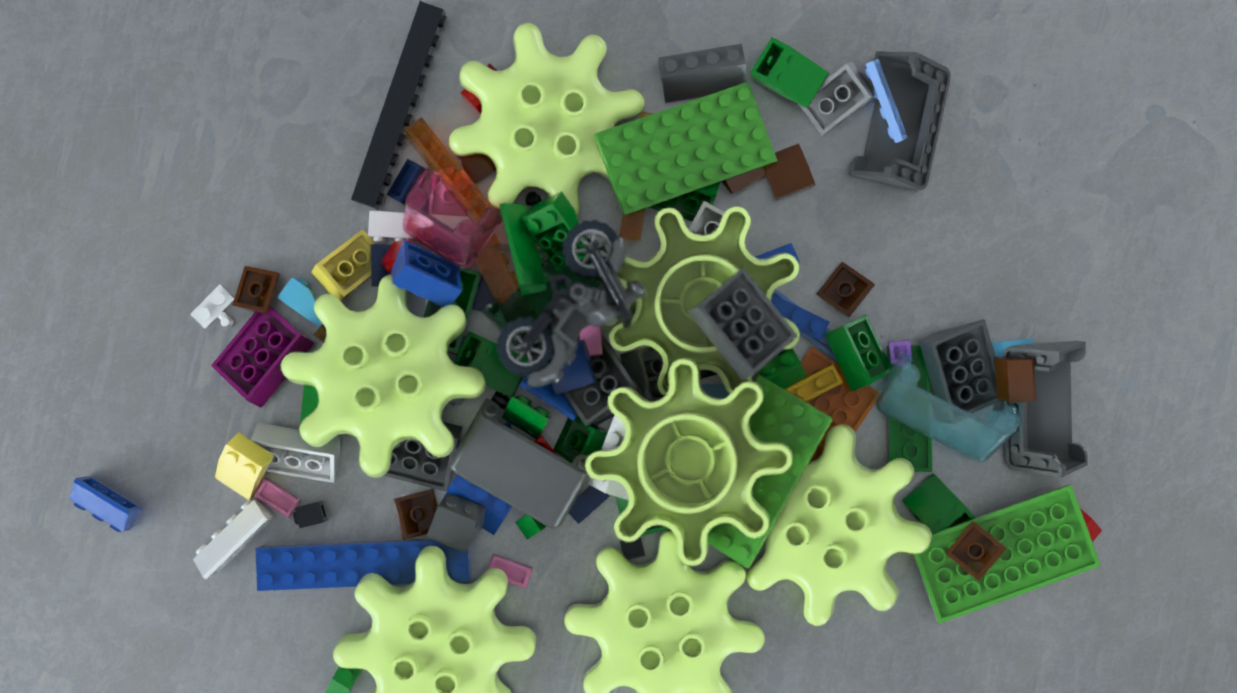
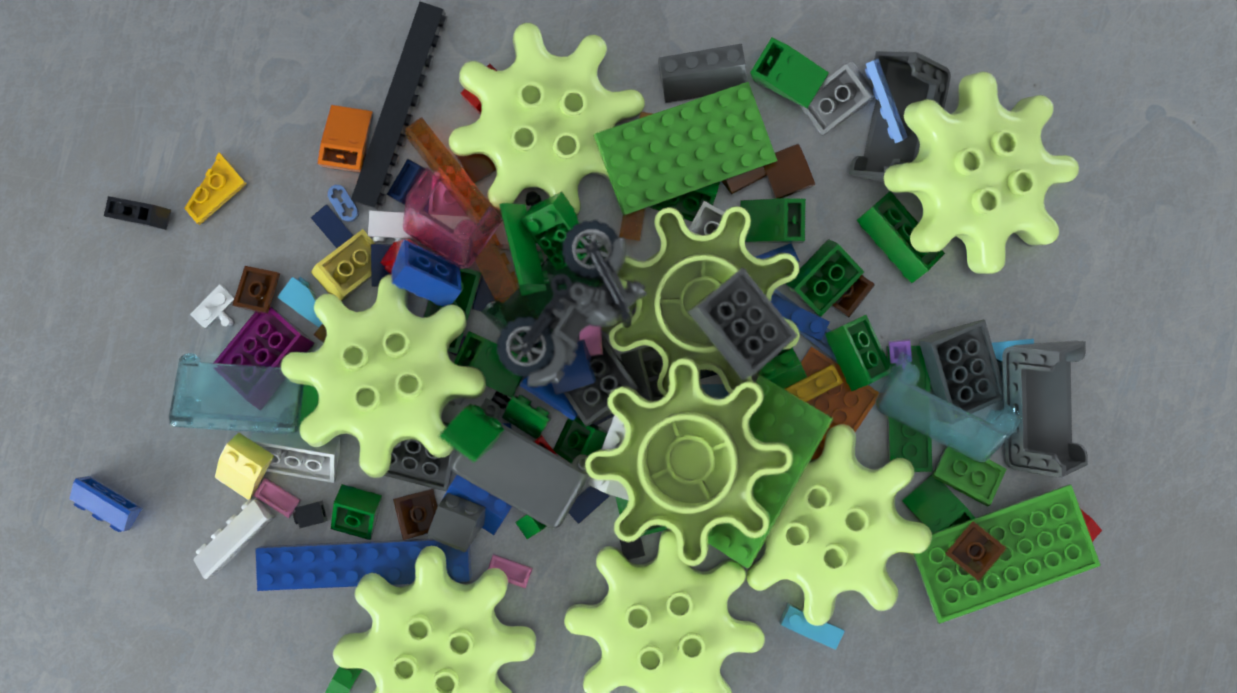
reddish brown slope [994,356,1037,402] -> none
none -> black slope [104,196,171,230]
none -> clear light blue windscreen [169,353,304,434]
none -> yellow wing [184,152,247,225]
none -> dark blue tile [310,204,354,248]
none -> orange slope [317,105,373,173]
none -> medium blue beam [328,185,359,222]
none -> green slope [330,484,382,540]
none -> green slope [439,403,505,463]
none -> green slope [740,198,806,243]
none -> medium azure slope [779,603,845,650]
none -> green slope [785,239,864,317]
none -> green slope [857,191,945,283]
none -> yellowish green brick [884,72,1079,274]
none -> bright green plate [932,439,1007,507]

